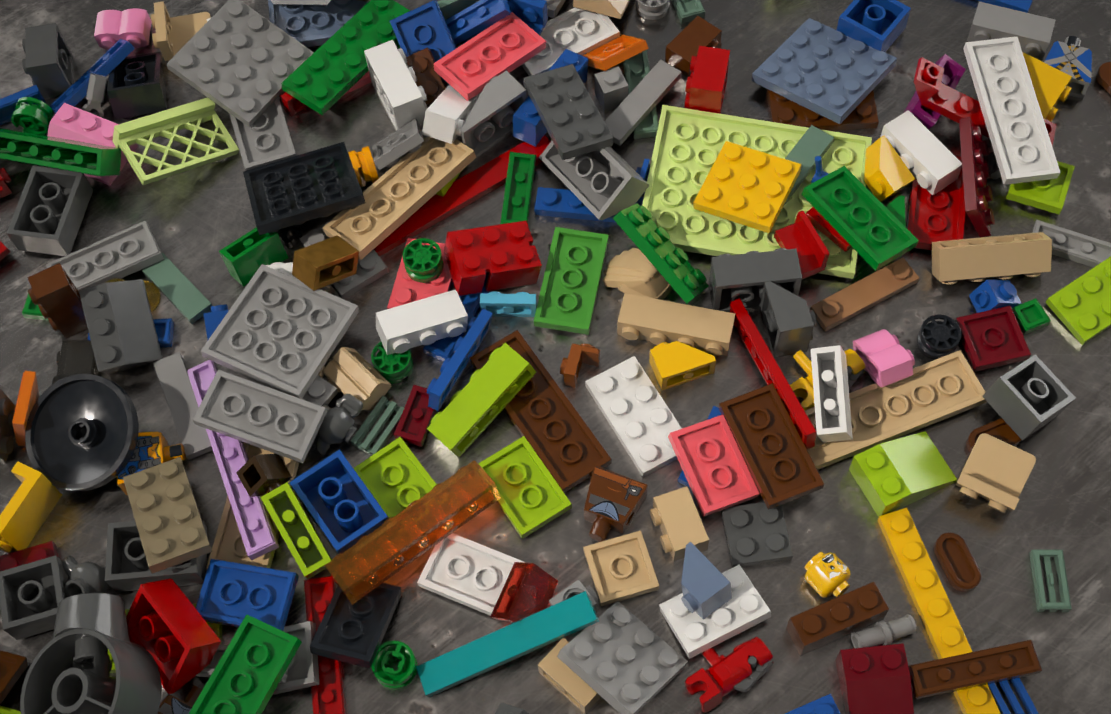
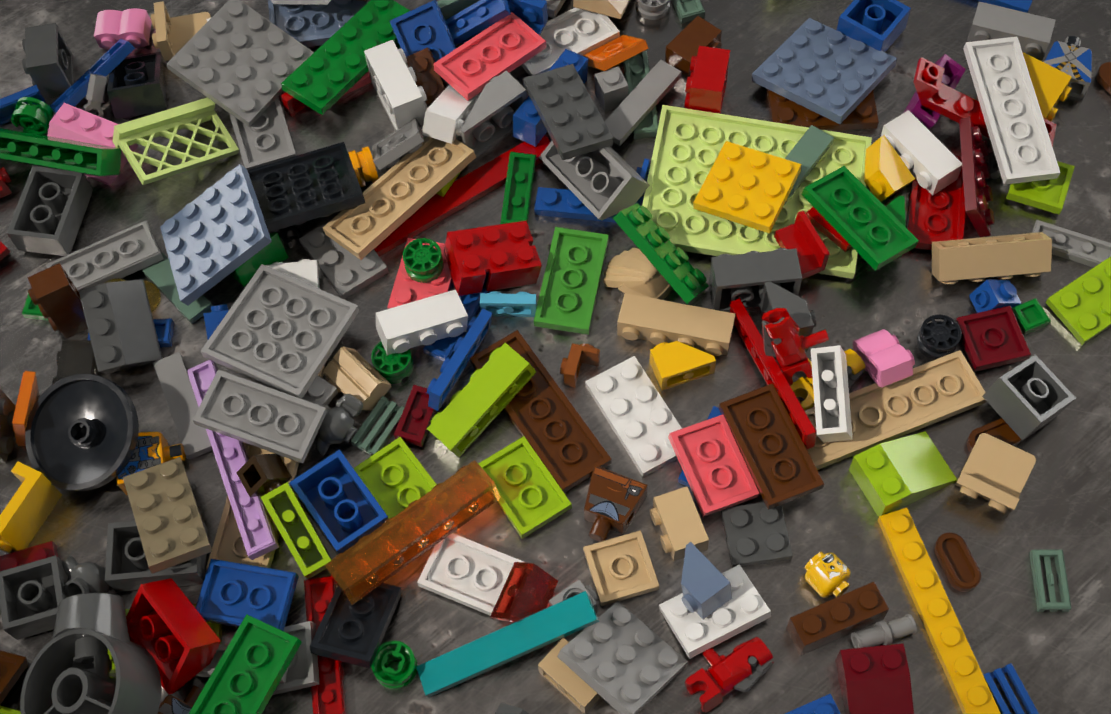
pearl gold brick [292,235,359,291] -> none
medium nougat plate [810,257,919,332] -> none
blue hand [811,156,829,183] -> none
reddish brown tile [908,640,1042,699] -> none
none -> sand blue plate [160,164,272,306]
none -> red piece [762,308,830,386]

